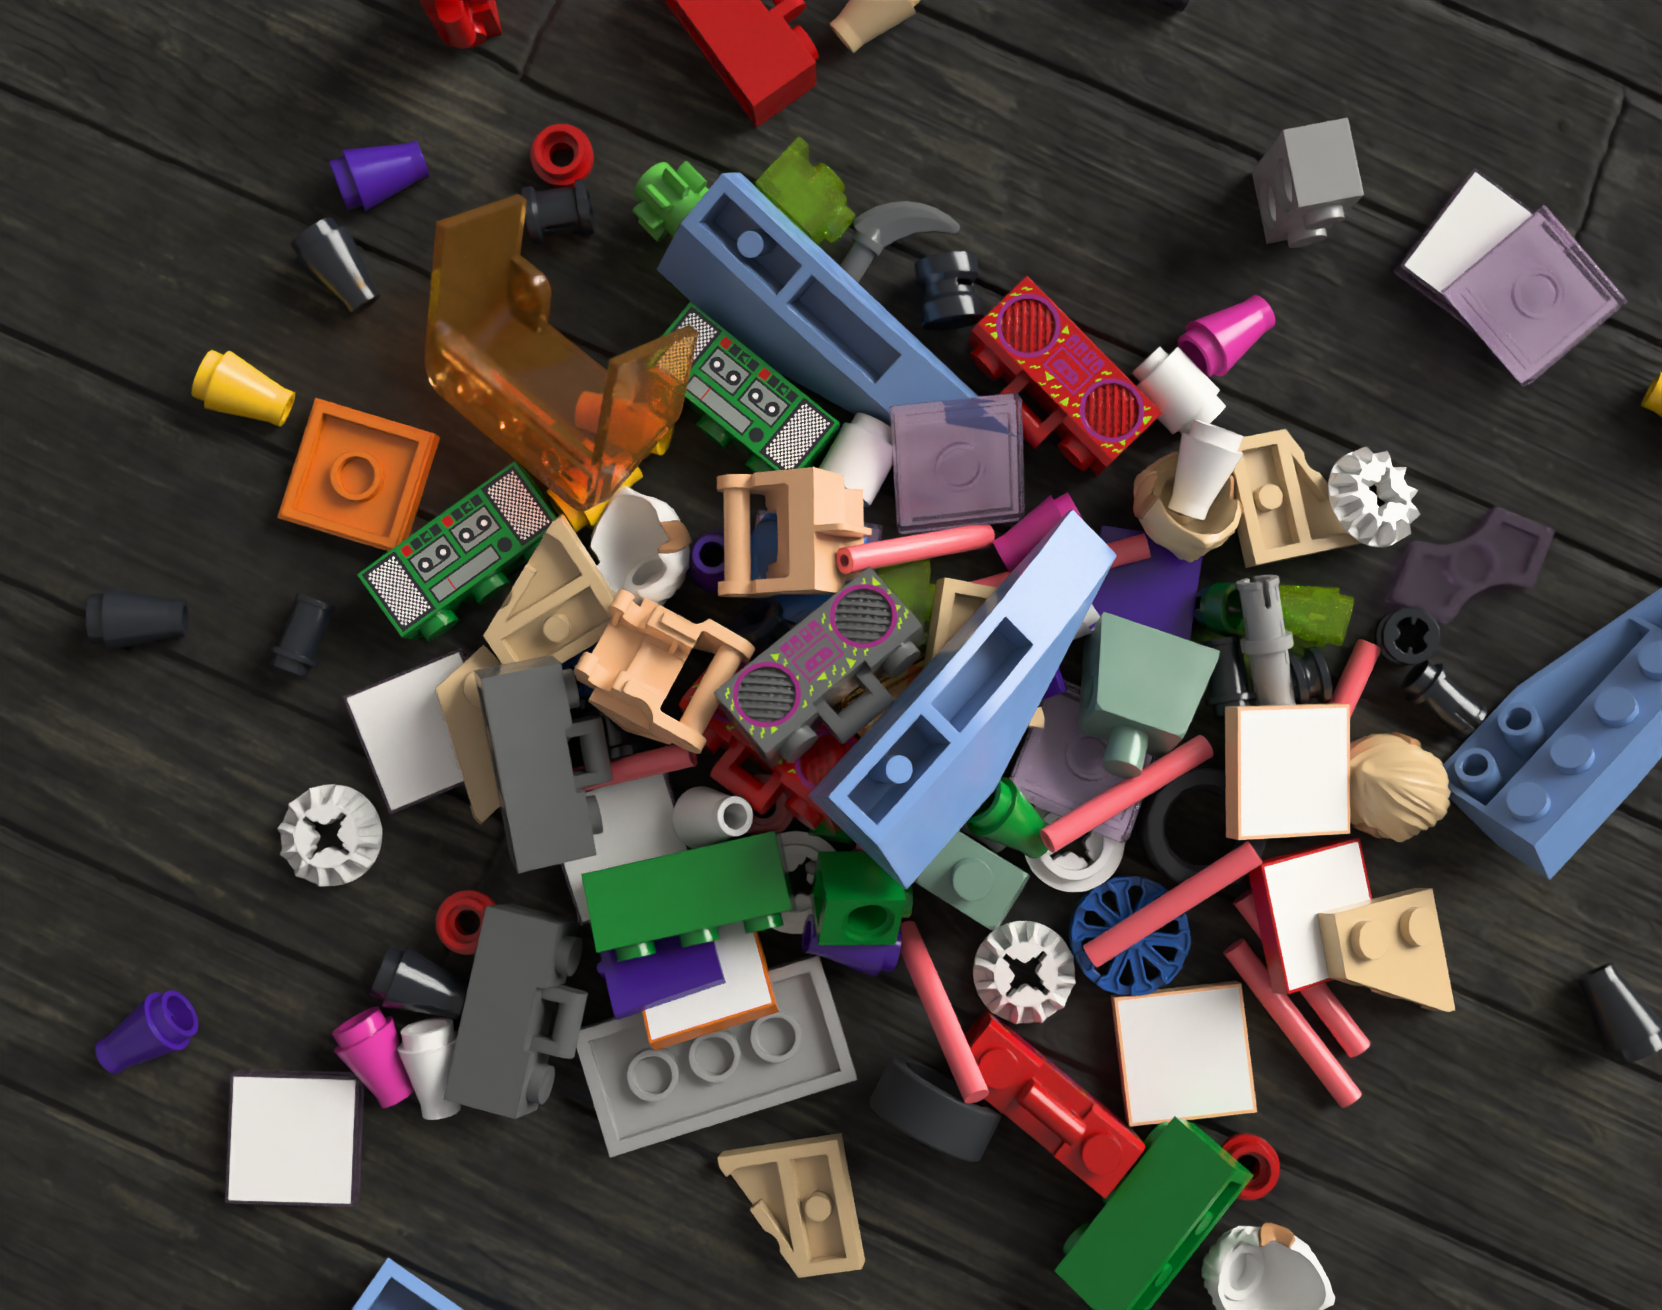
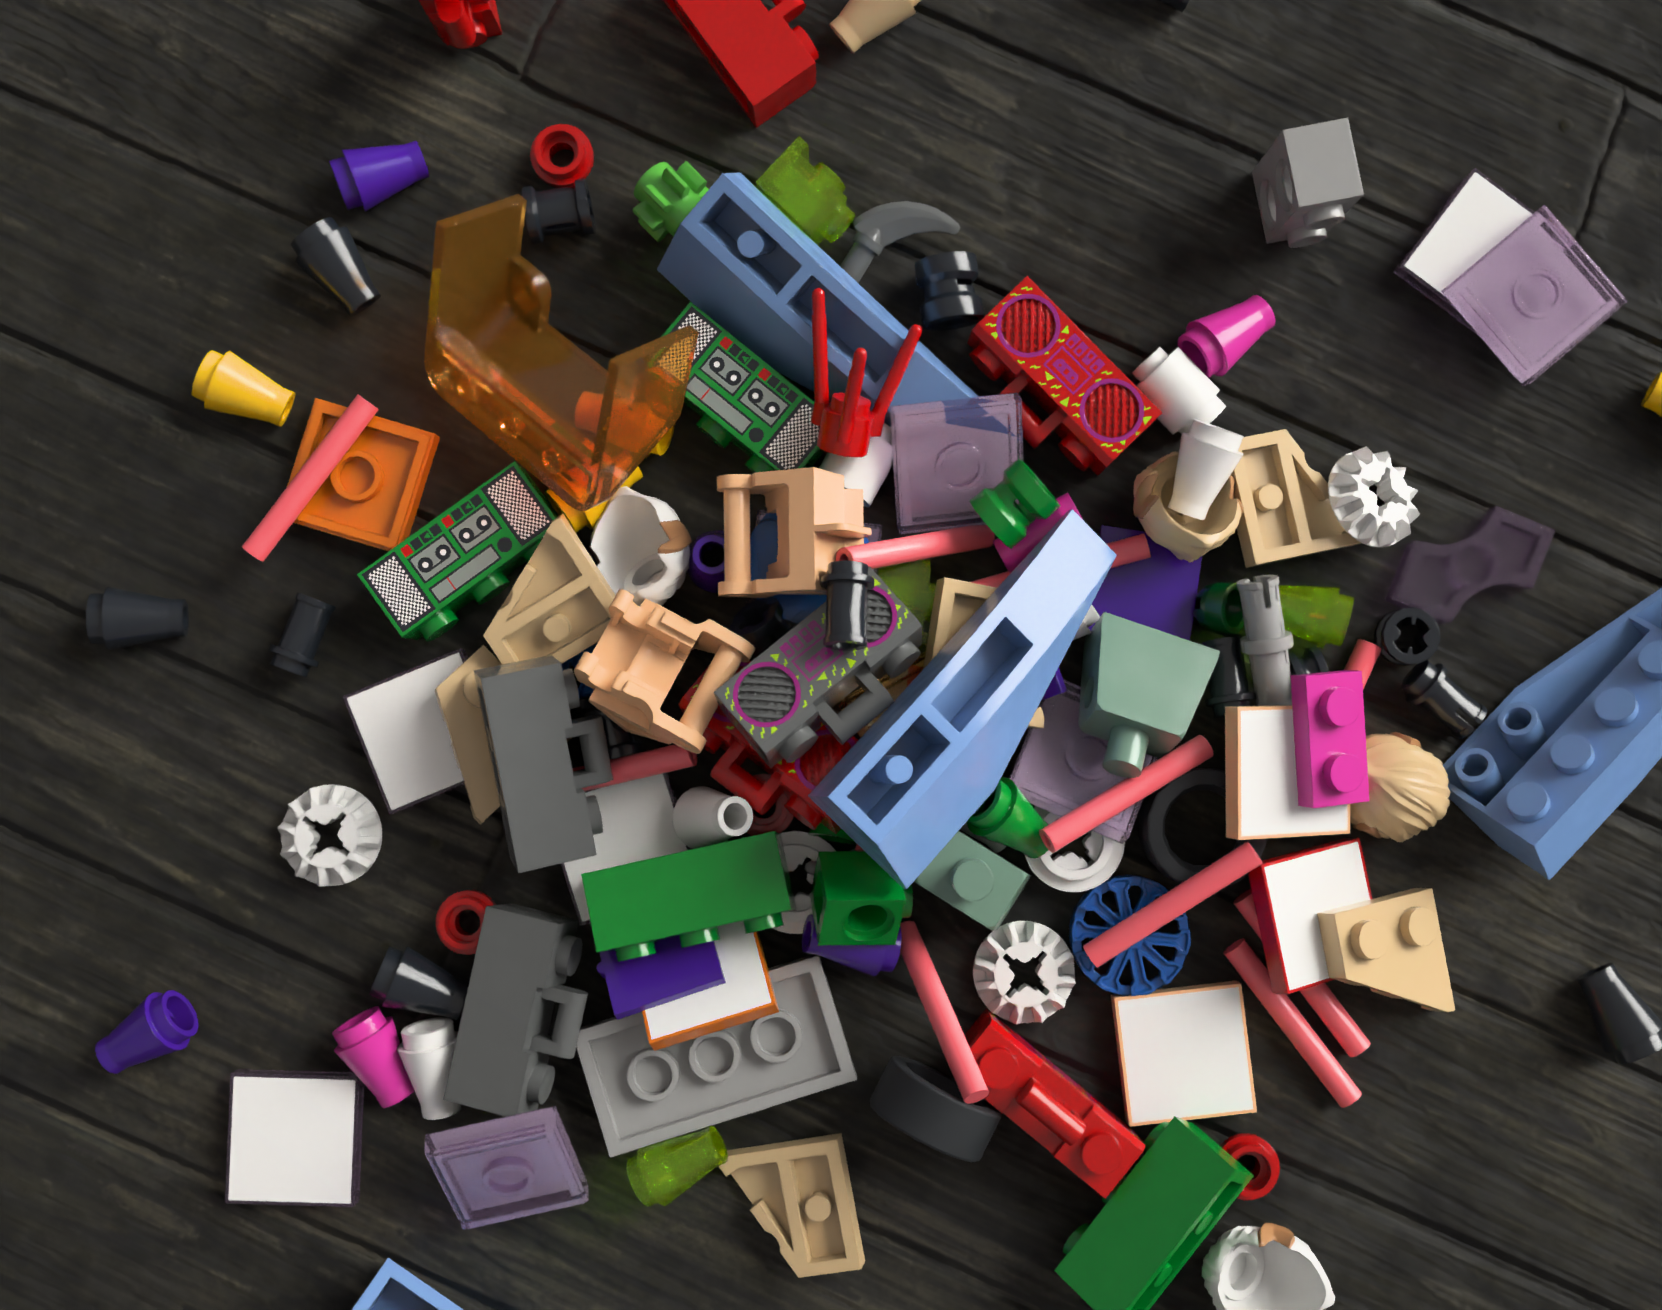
none -> coral piece [242,394,379,562]
none -> clear purple tile [425,1106,589,1230]
none -> clear neon green cone [627,1126,728,1207]
none -> red plant [811,288,922,457]
none -> black pin [820,560,875,651]
none -> green wheel [969,458,1061,549]
none -> dark pink plate [1290,670,1370,808]

